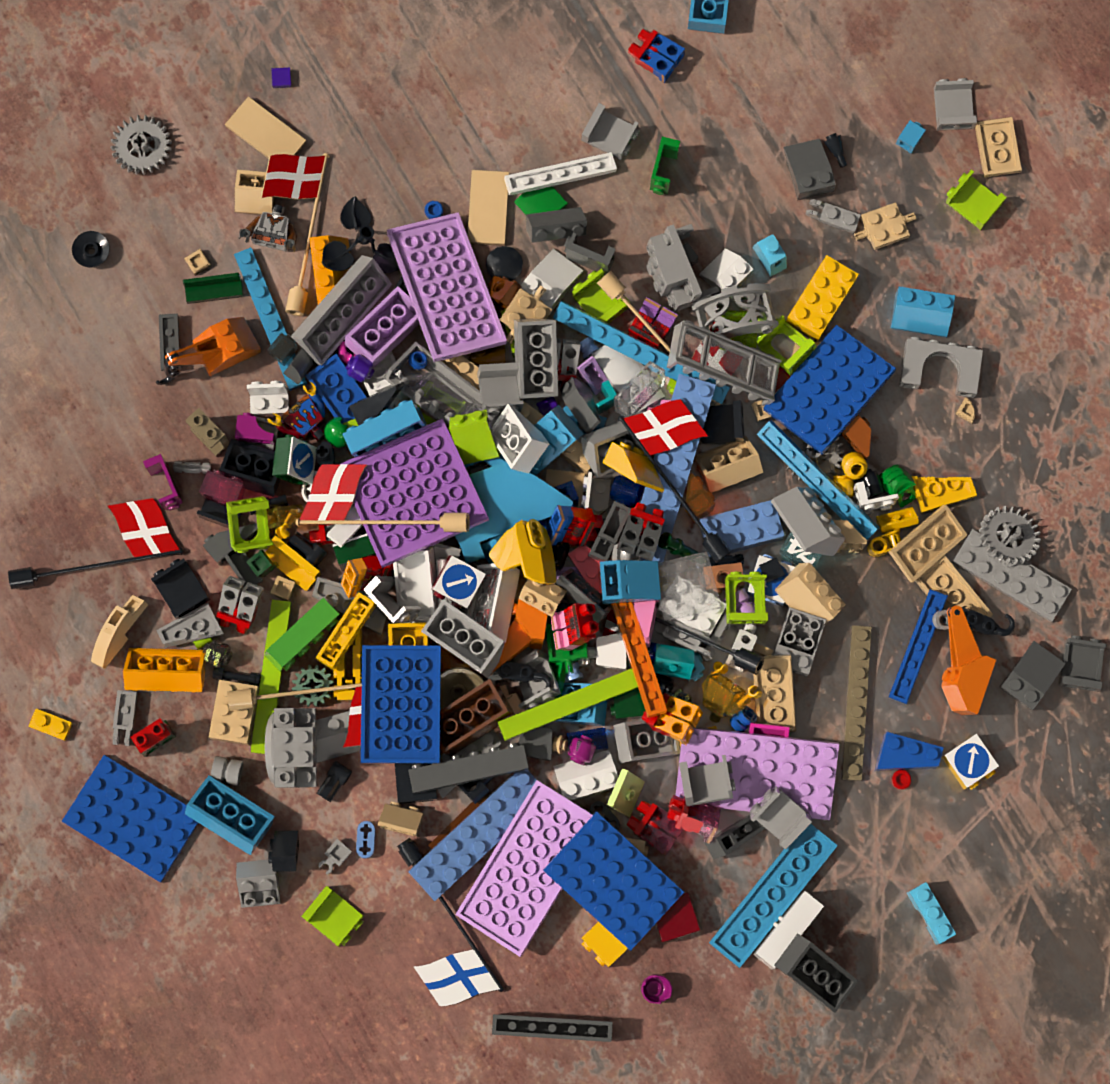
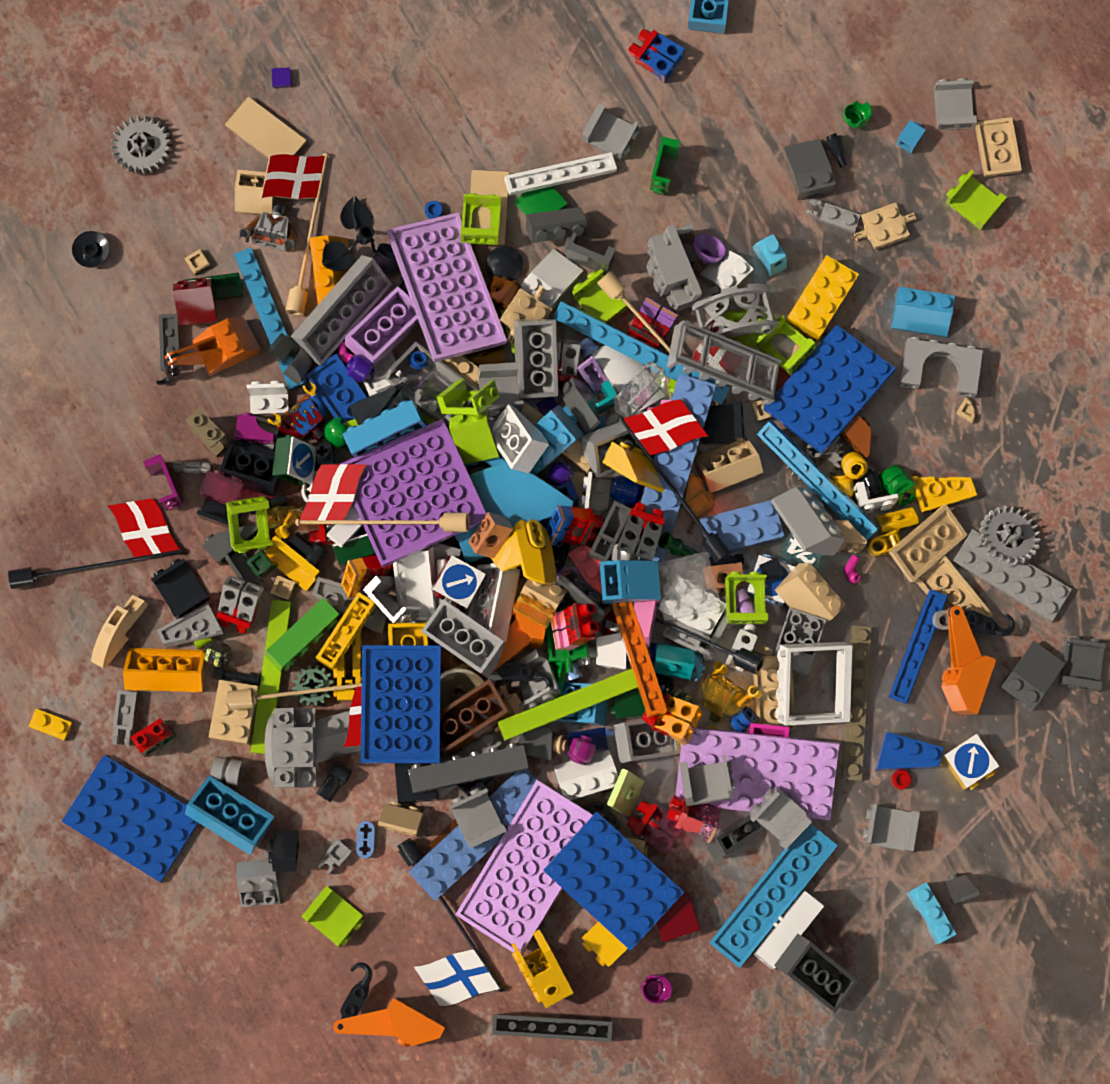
none -> dark red piece [173,278,217,326]
none -> orange slope [333,962,447,1047]
none -> lime panel [437,379,500,415]
none -> light grey panel [450,787,506,849]
none -> lime panel [460,193,501,245]
none -> nougat brick [468,512,513,559]
none -> yellow torso [512,929,573,1008]
none -> clear yellow tile [513,593,556,628]
none -> dark purple head [546,462,574,491]
none -> medium lavender piece [692,233,726,263]
none -> white window [776,642,852,725]
none -> green hair [843,101,872,129]
none -> dark pink arm [844,555,860,584]
none -> light grey panel [863,804,920,852]
none -> dark grey slope [944,873,980,904]

